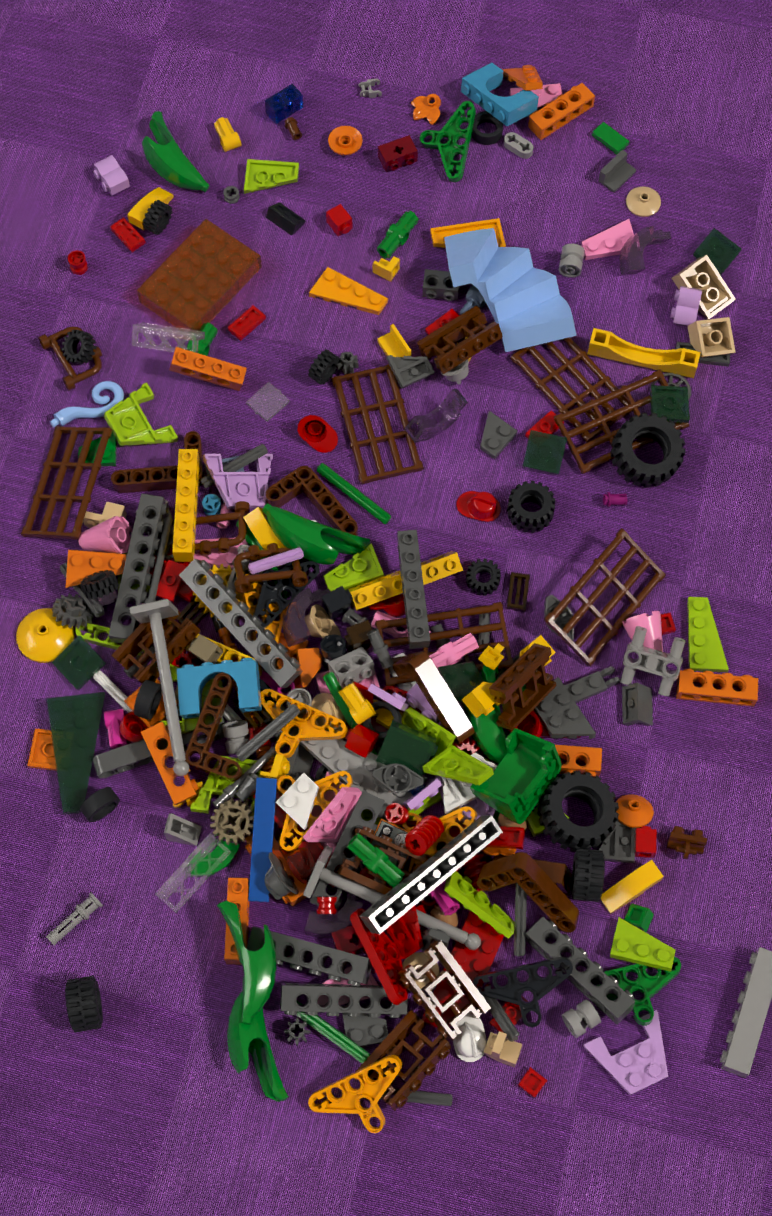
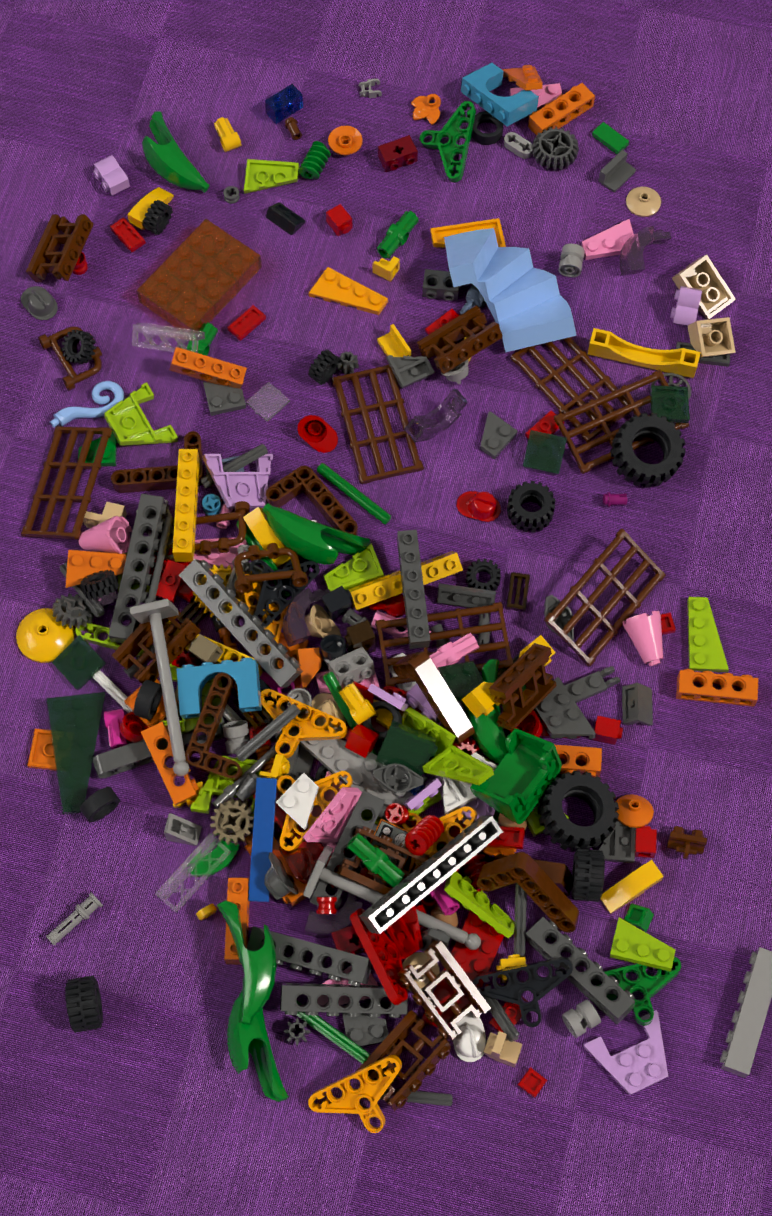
lavender axle [248,547,304,574] -> none
dark grey pin [367,628,394,669] -> none
yellow plate [478,643,505,670] -> none
light grey piece [620,626,685,696] -> none
clear green plate [693,228,742,276] -> none
none -> dark grey piece [21,286,58,320]
none -> reddish brown fence [26,214,94,282]
none -> yellow tile [196,903,217,921]
none -> dark grey wing [203,382,246,416]
none -> green piece [298,141,331,180]
none -> dark grey tile [437,583,496,608]
none -> yellow bracket [496,954,526,983]
none -> dark grey gear [532,126,579,171]
none -> red brick [592,715,623,745]

